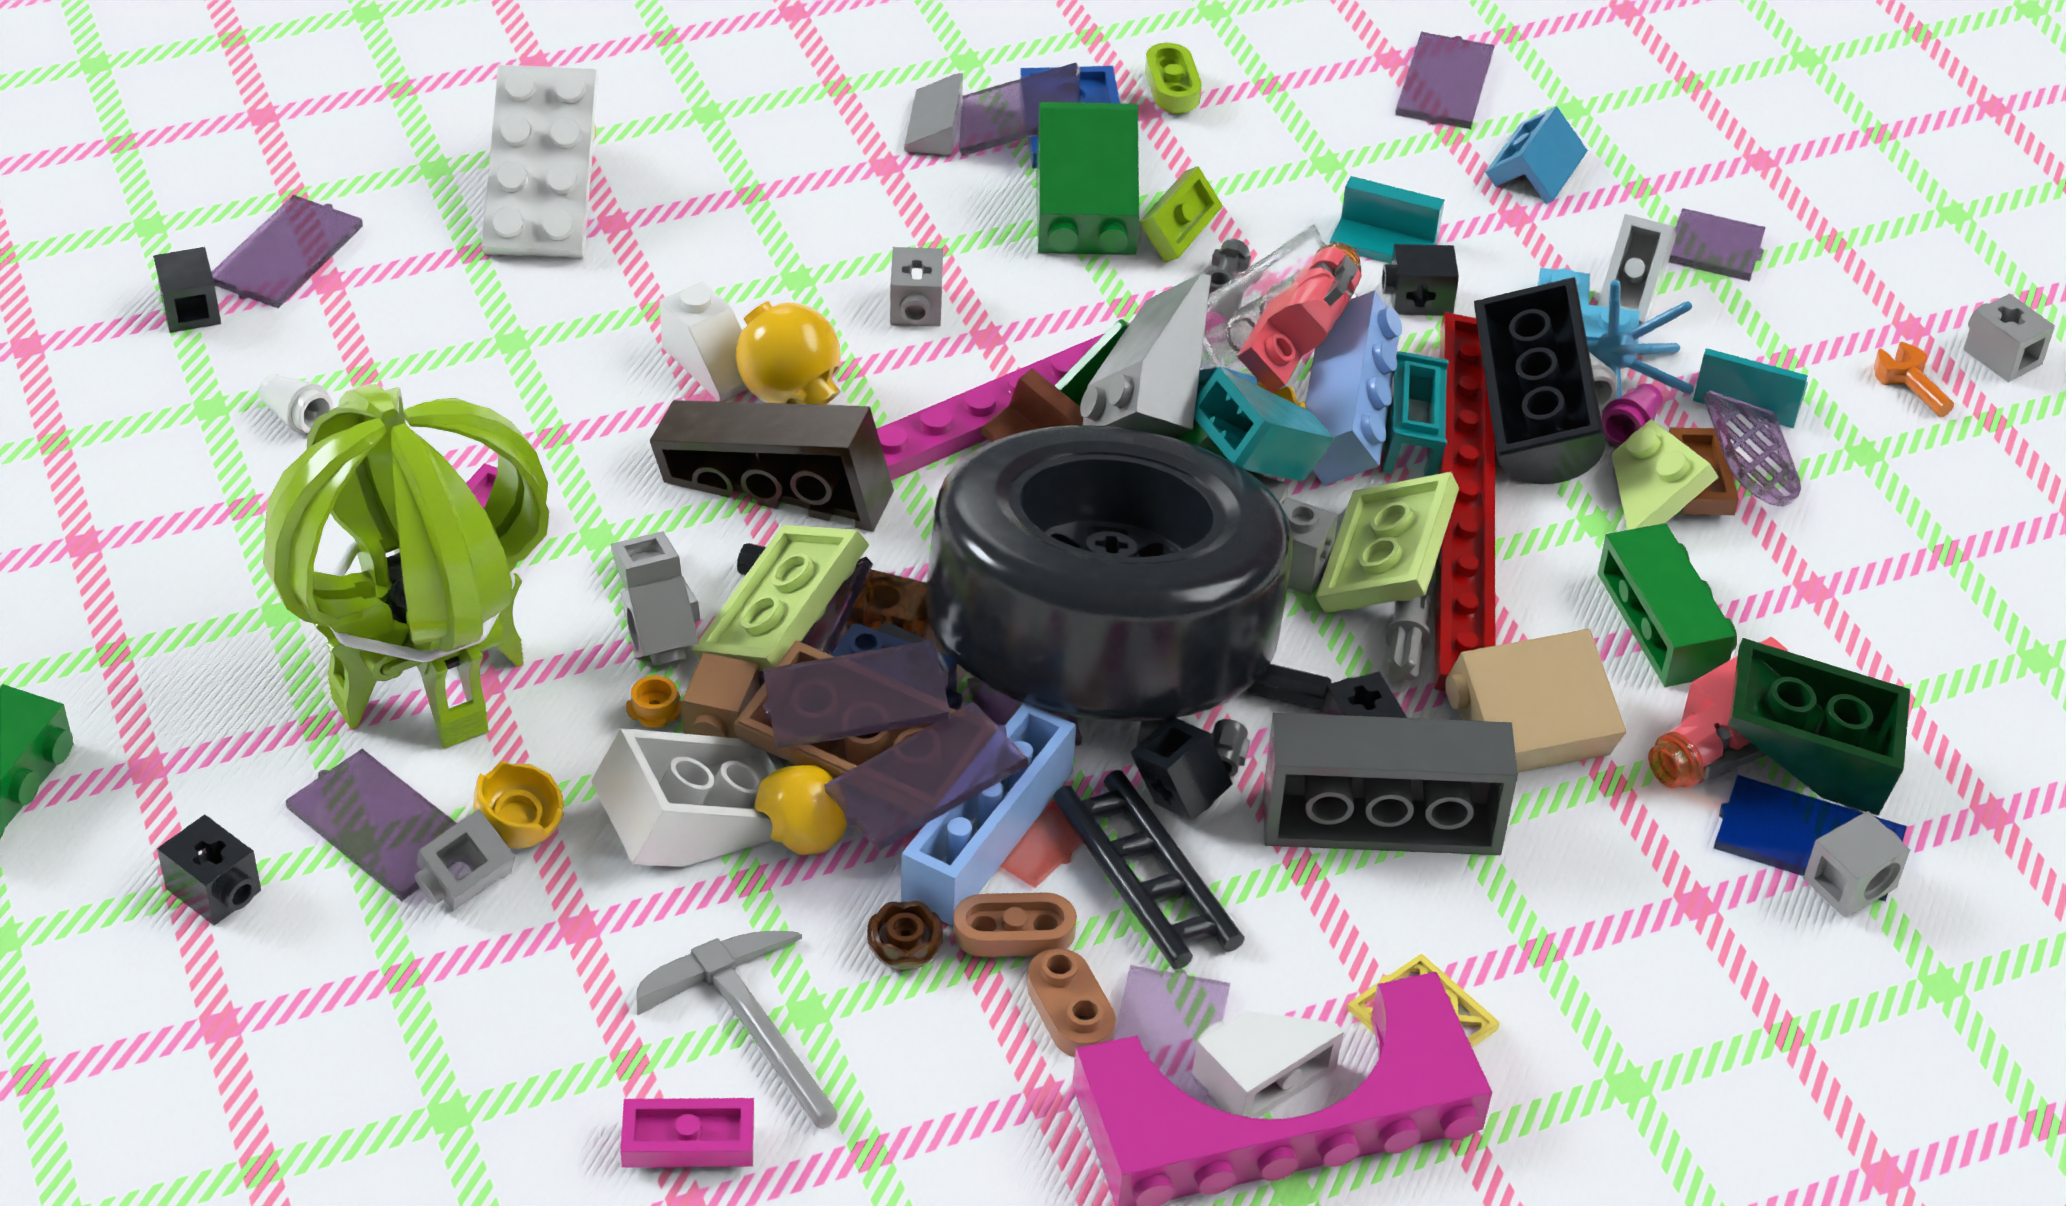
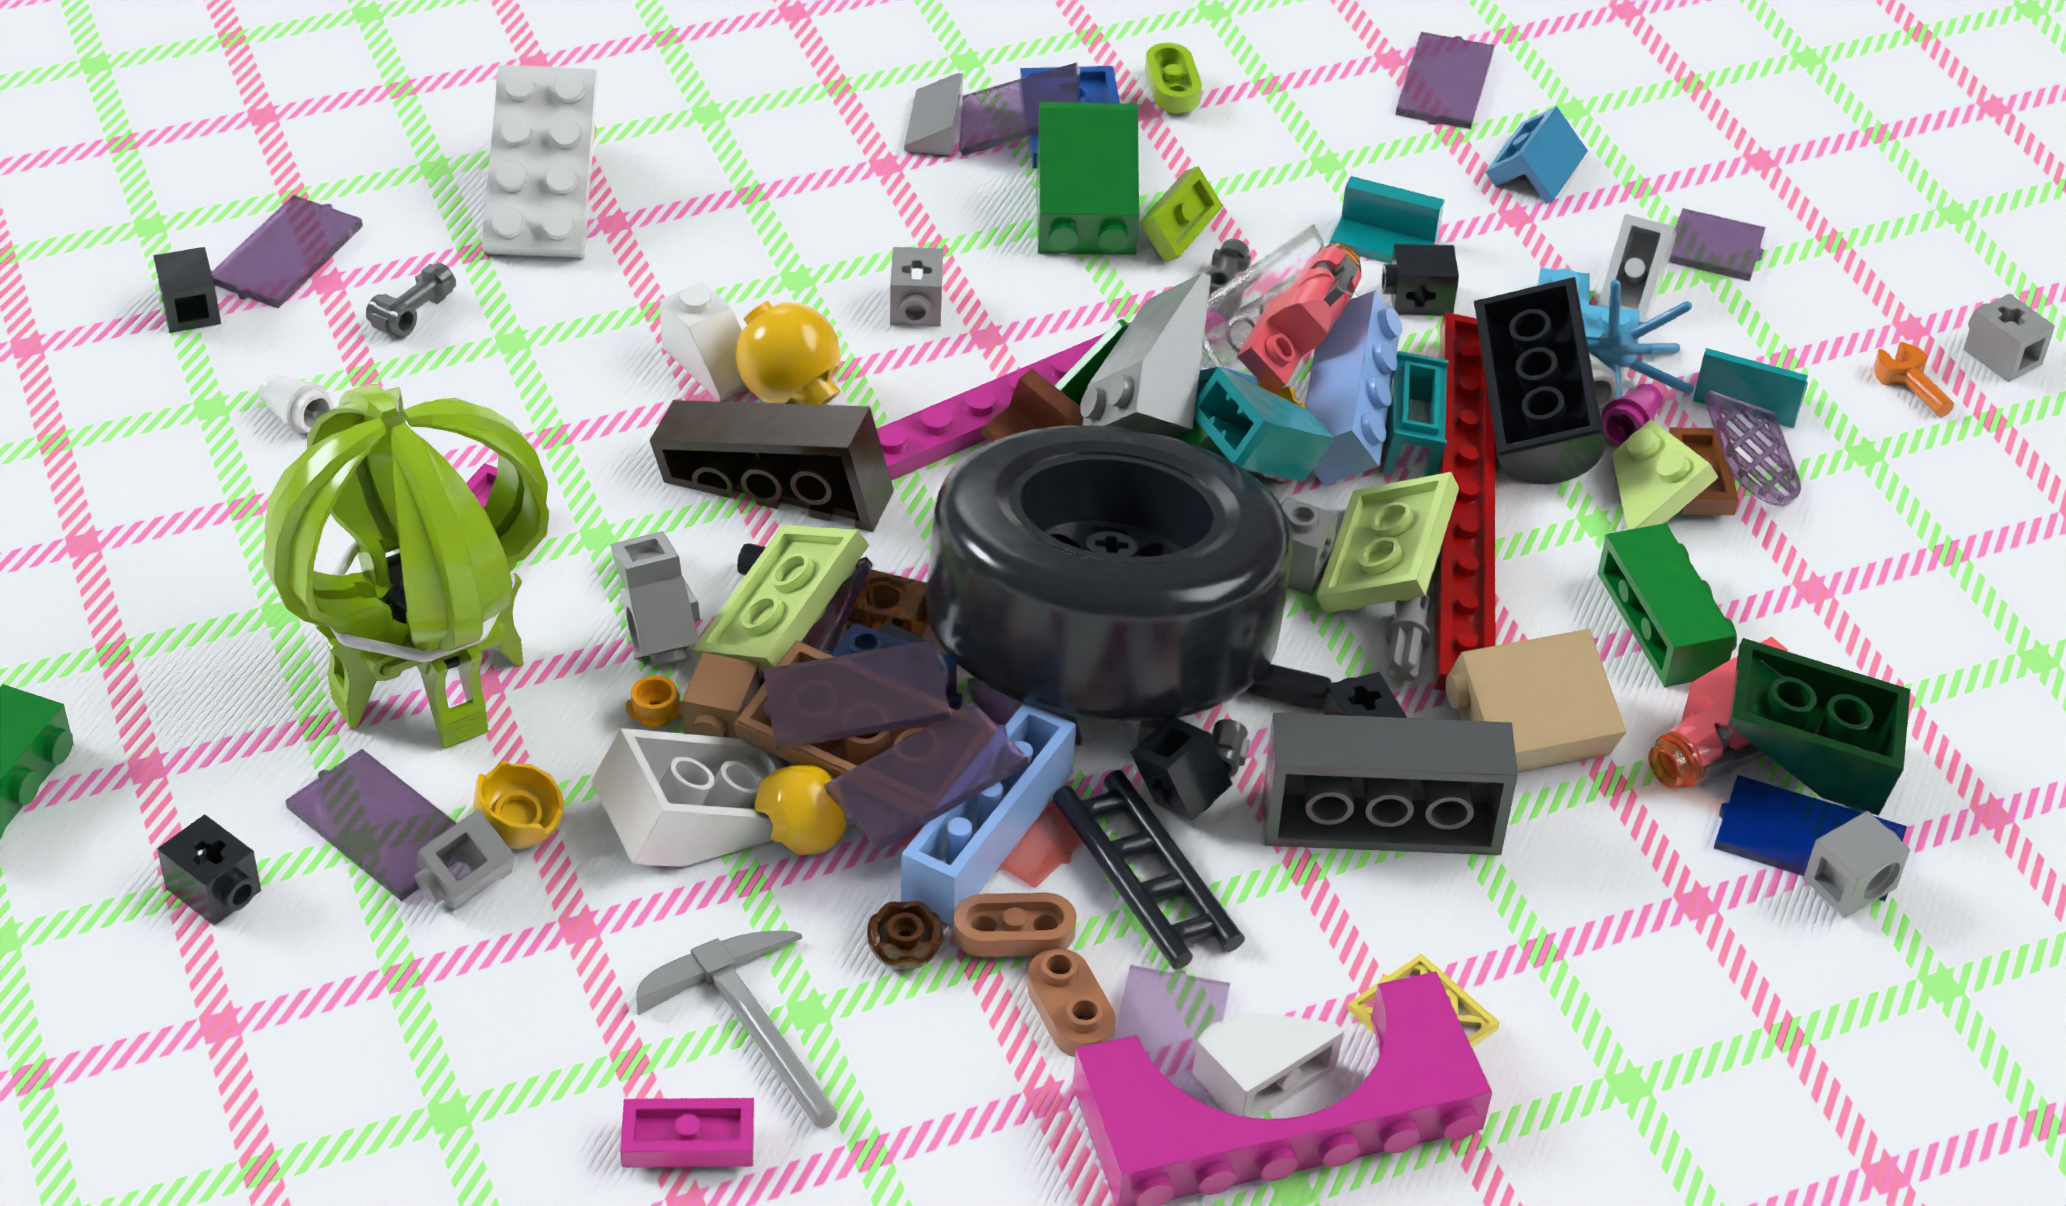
none -> dark grey bar [366,262,457,337]

